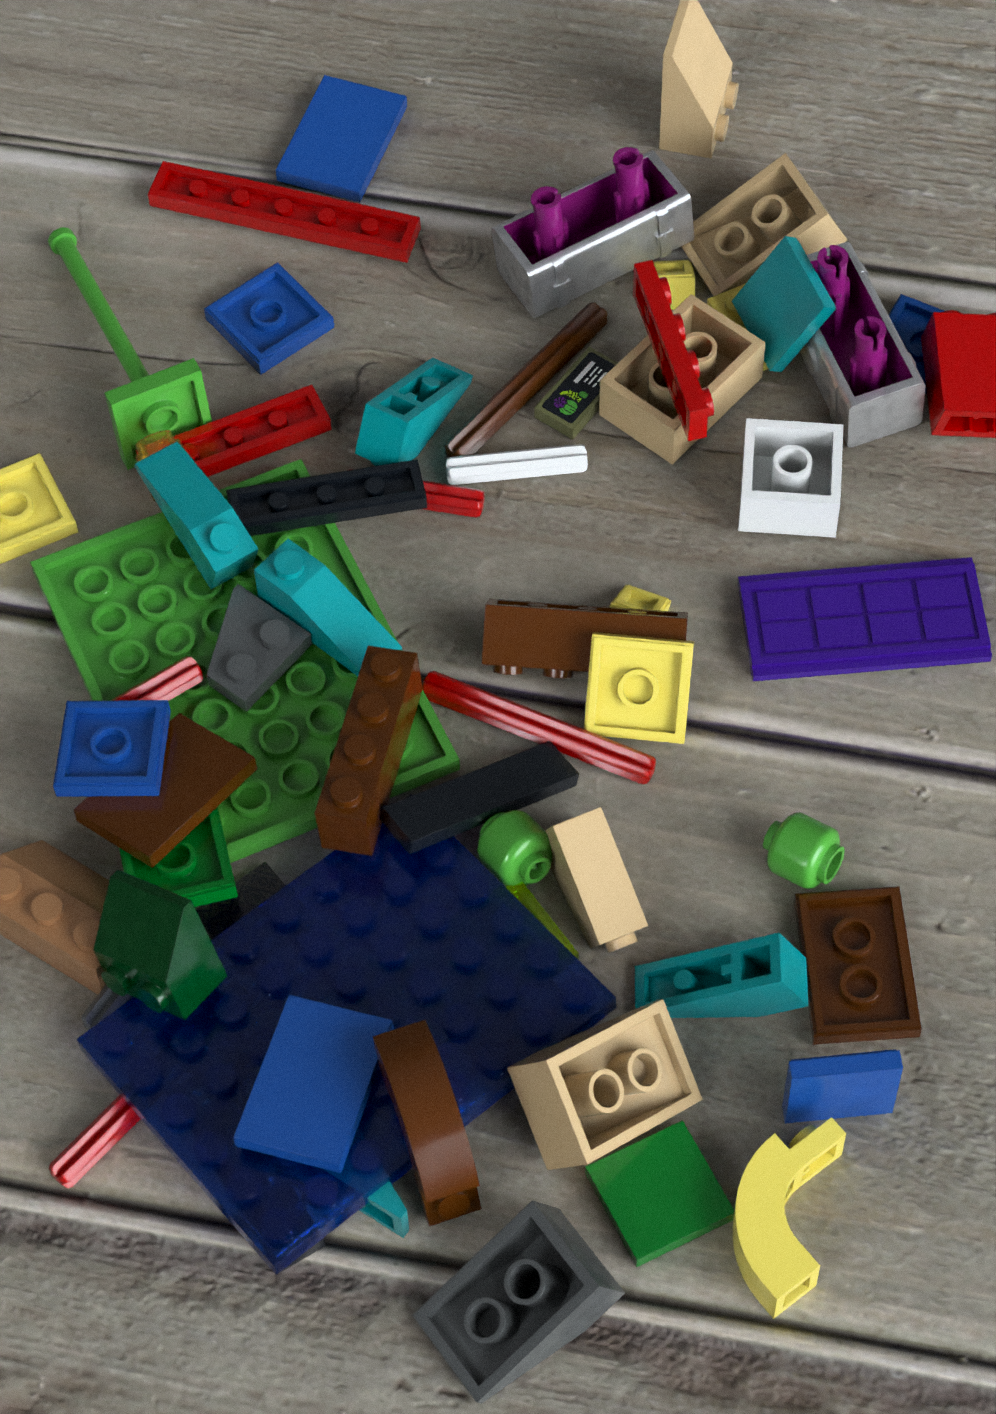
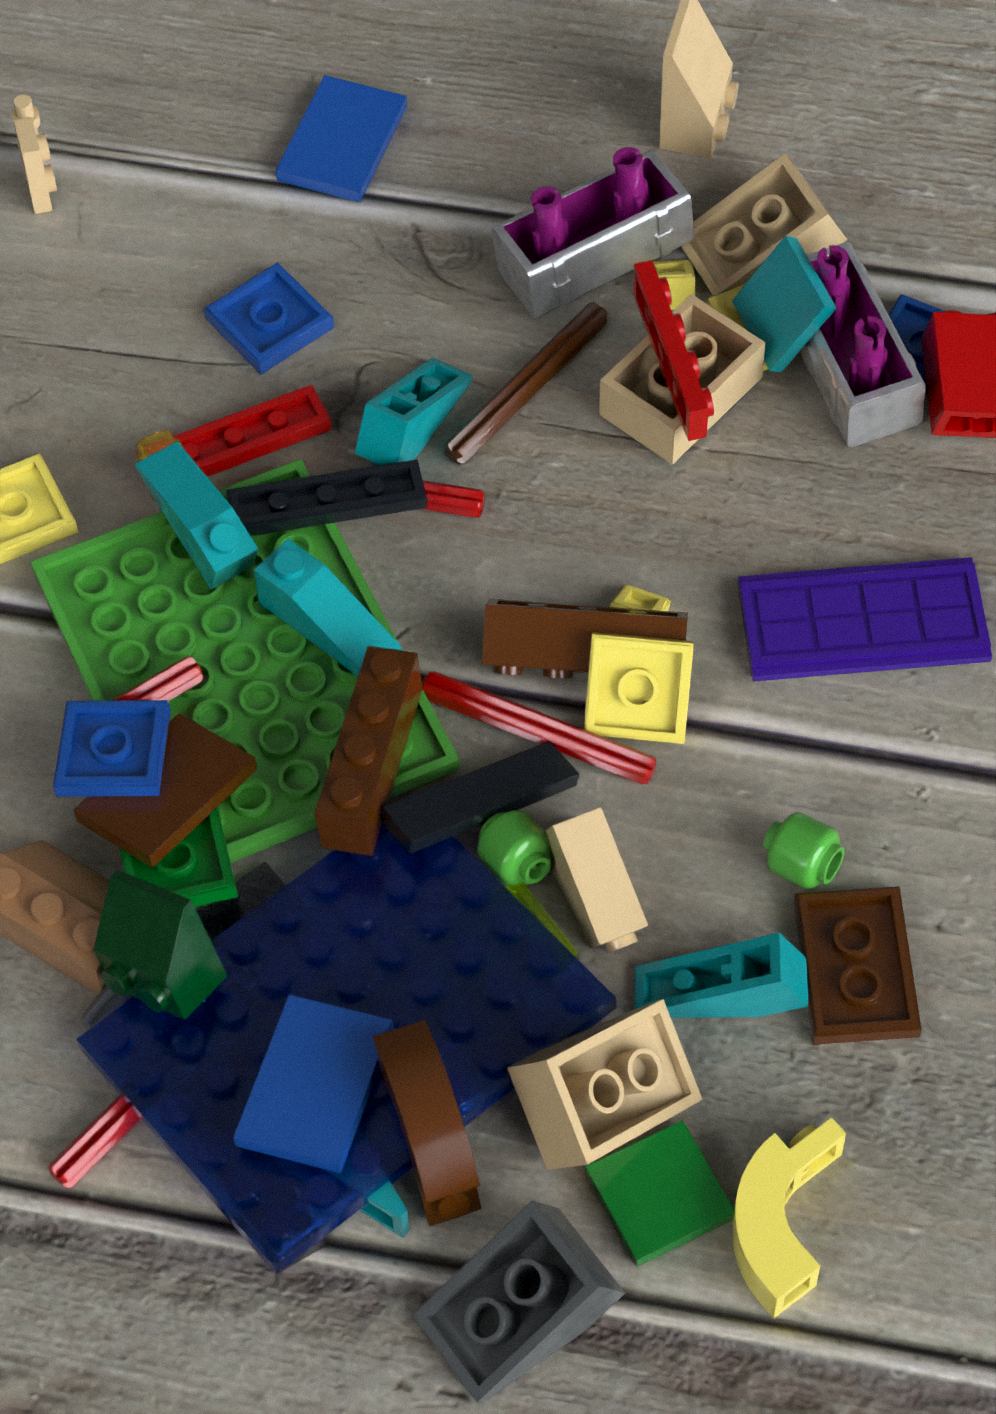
bright green tile [48,227,212,470] -> none
red plate [148,161,421,263] -> none
dark grey wing [206,584,312,712] -> none
white axle [446,444,588,485] -> none
tile [534,346,618,440] -> none
white brick [738,418,844,538] -> none
blue tile [782,1049,903,1124] -> none
none -> tan plate [12,94,57,214]

